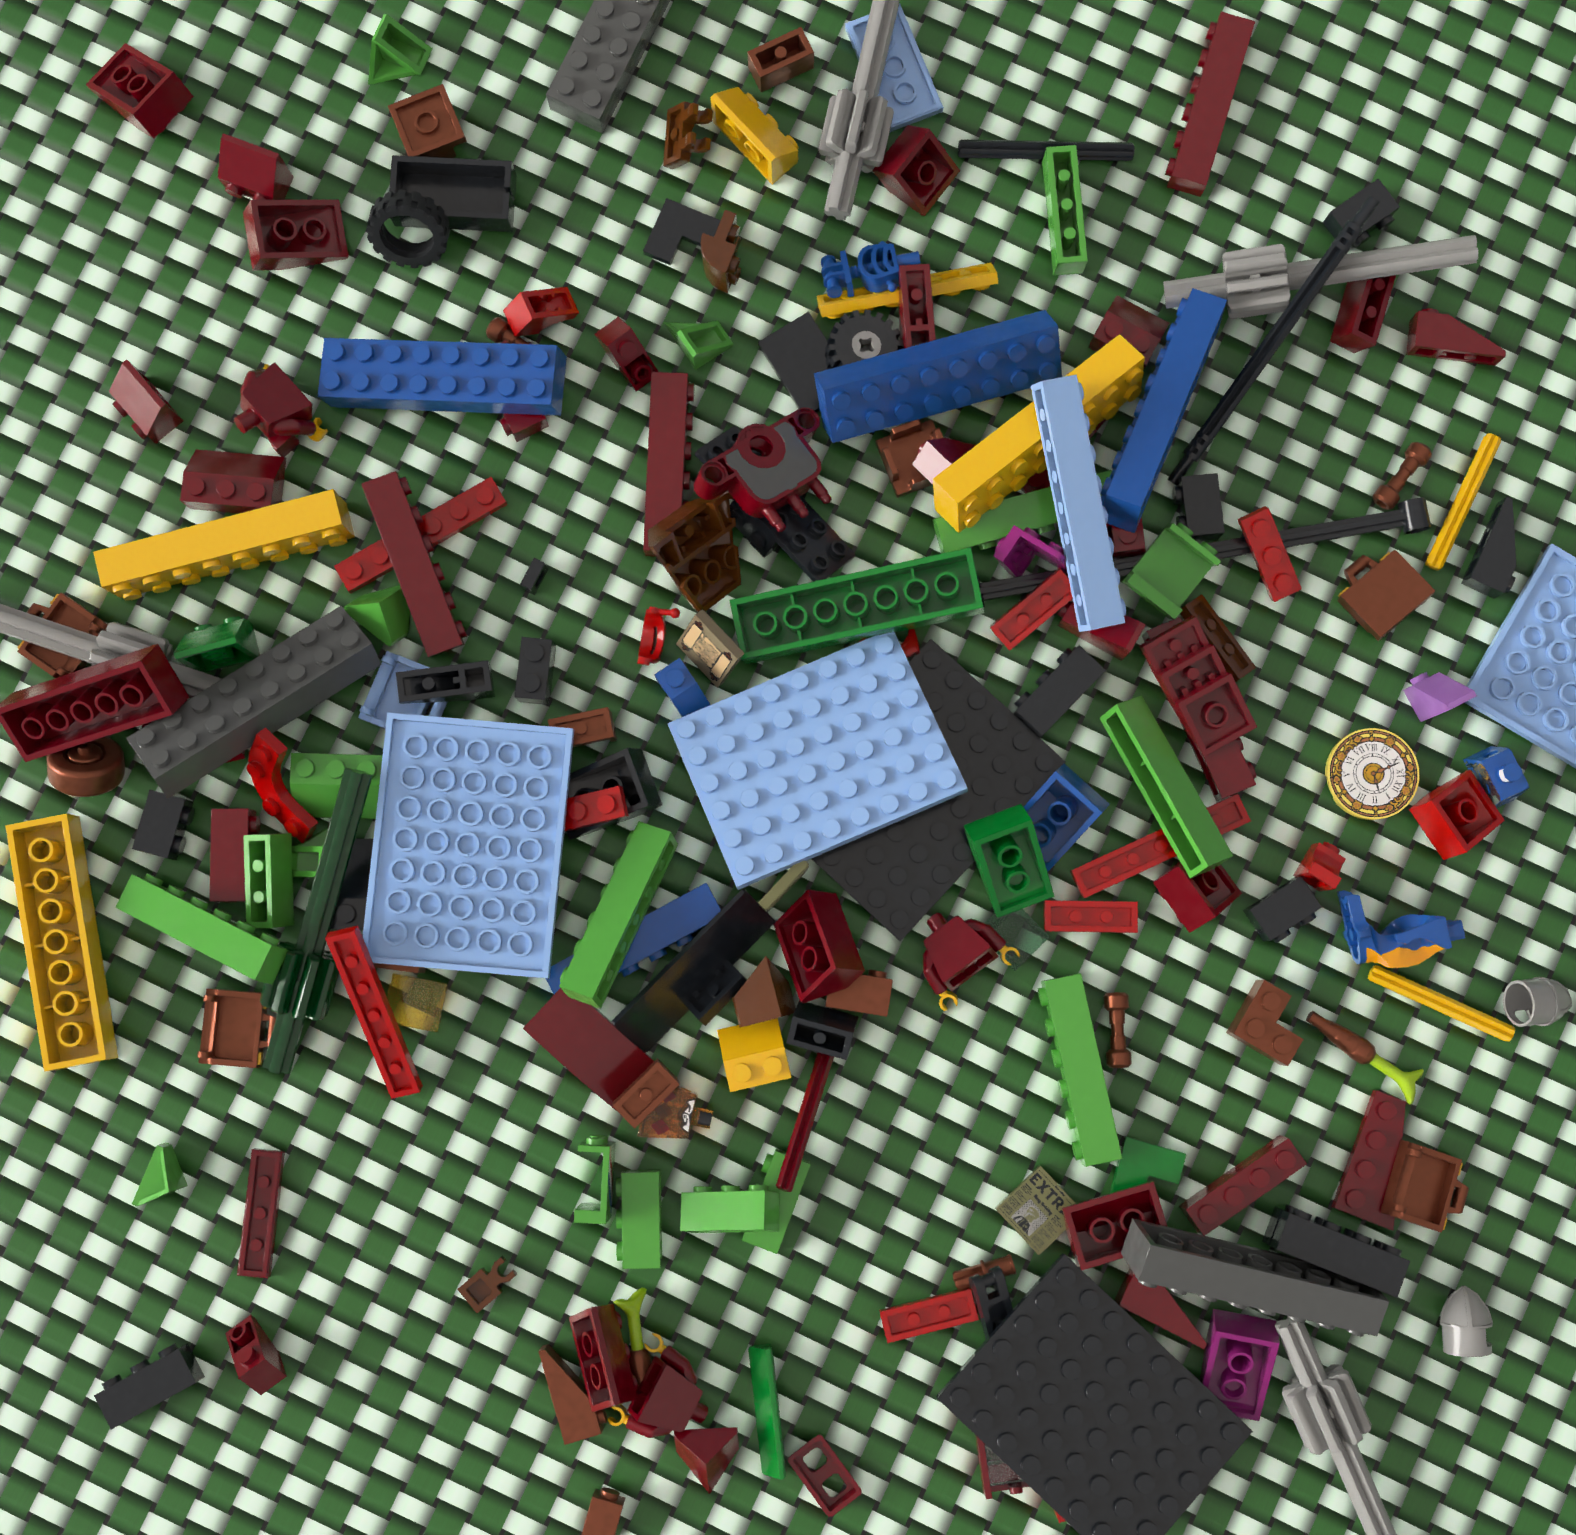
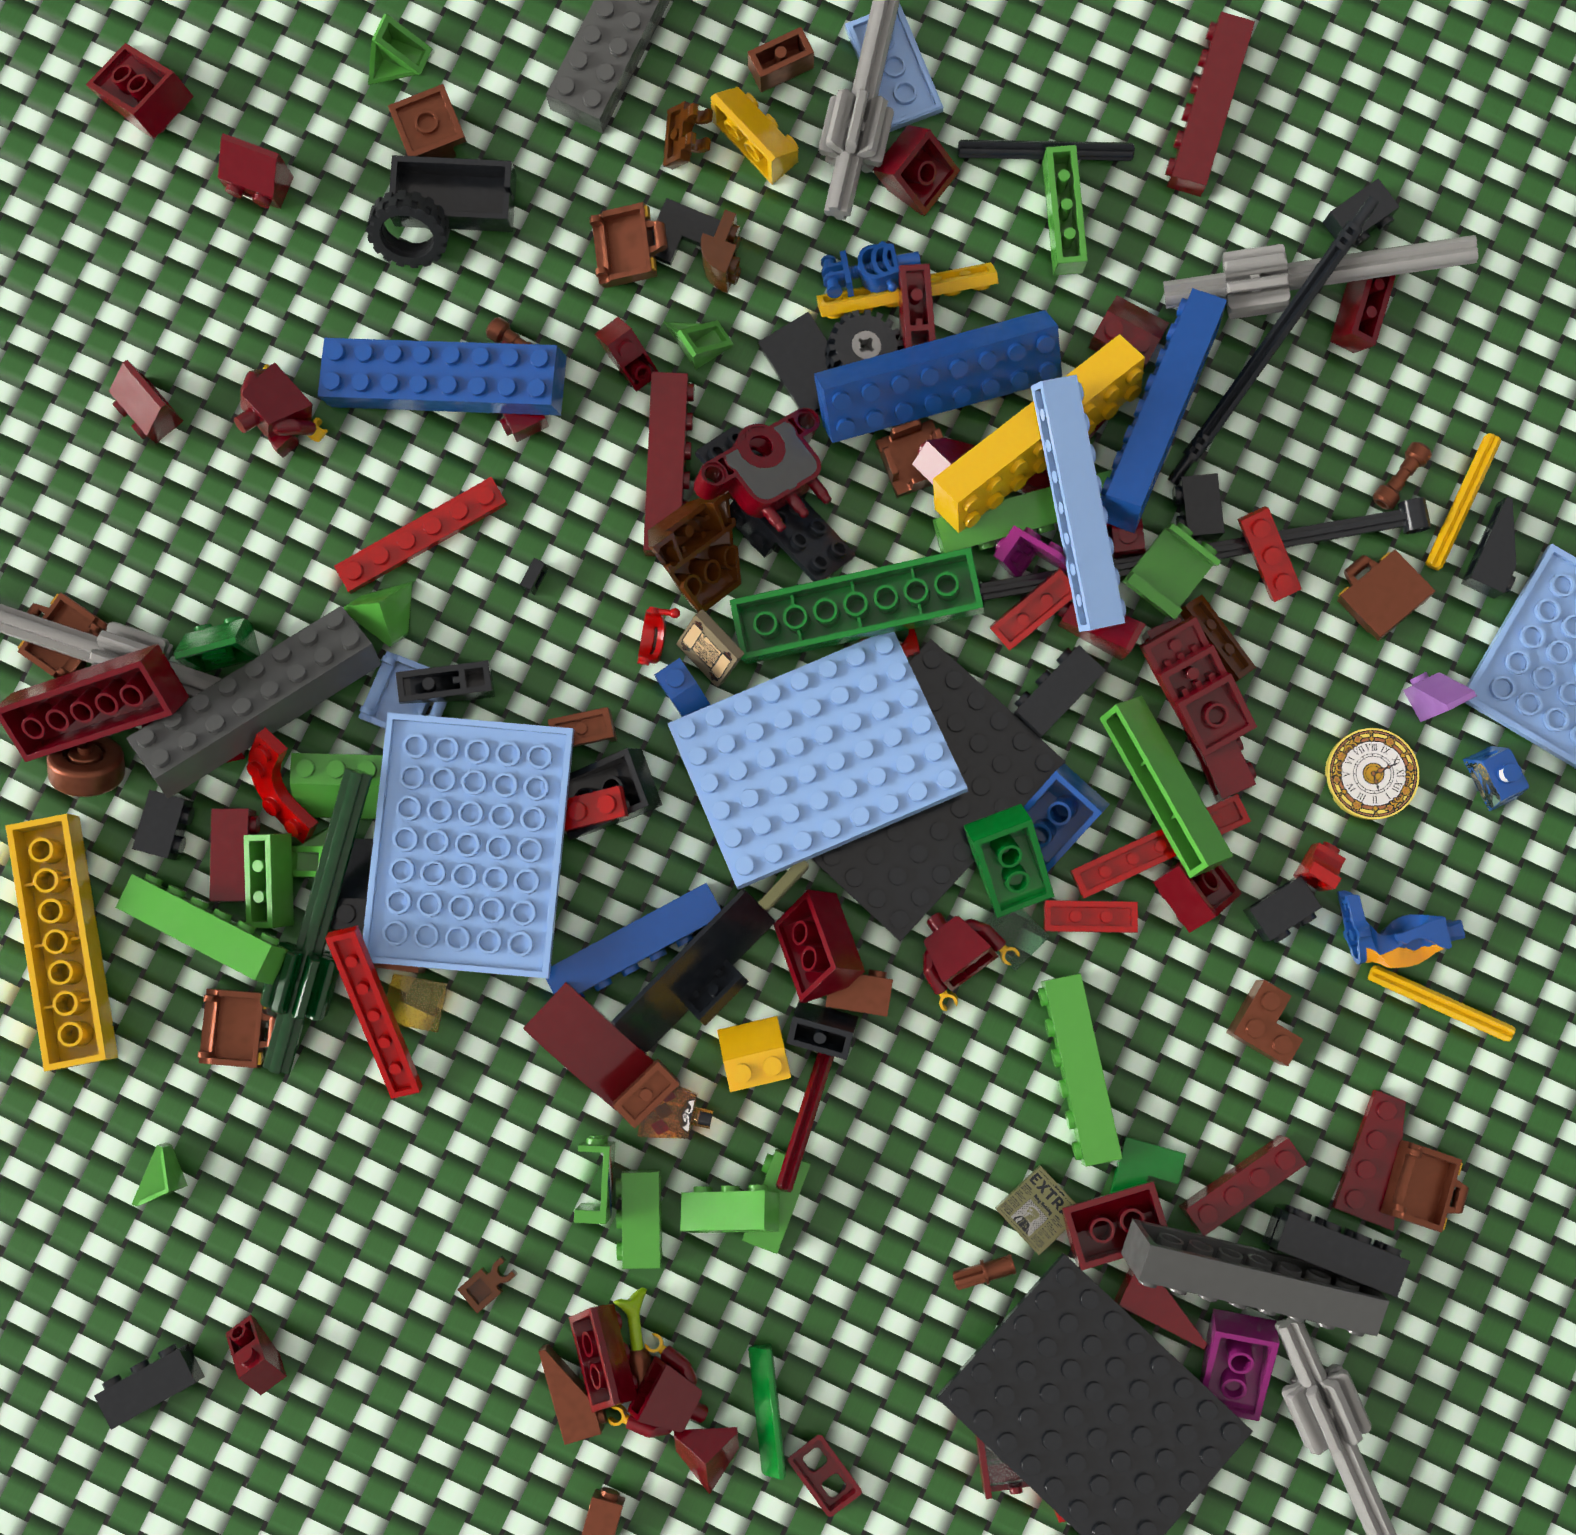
yellow brick [93,489,355,600] -> none
dark red slope [180,449,287,513] -> none
dark red tile [237,1148,285,1278] -> none
dark red slope [243,199,349,271] -> none
dark red brick [361,471,467,657] -> none
red arch [503,287,579,337] -> none
black brick [515,637,556,705] -> none
bright green brick [559,821,678,1009] -> none
reddish brown slope [732,956,796,1027] -> none
red plate [879,1287,979,1343] -> none
black plate [969,1266,1013,1339] -> none
copper piece [1104,992,1132,1068] -> none
copper piece [1306,1011,1424,1105] -> none
dark red slope [1406,308,1506,366] -> none
red slope [1409,770,1505,860] -> none
light grey helmet [1440,1286,1493,1357] -> none
light grey helmet [1503,977,1572,1027] -> none
none -> copper piece [589,202,668,288]

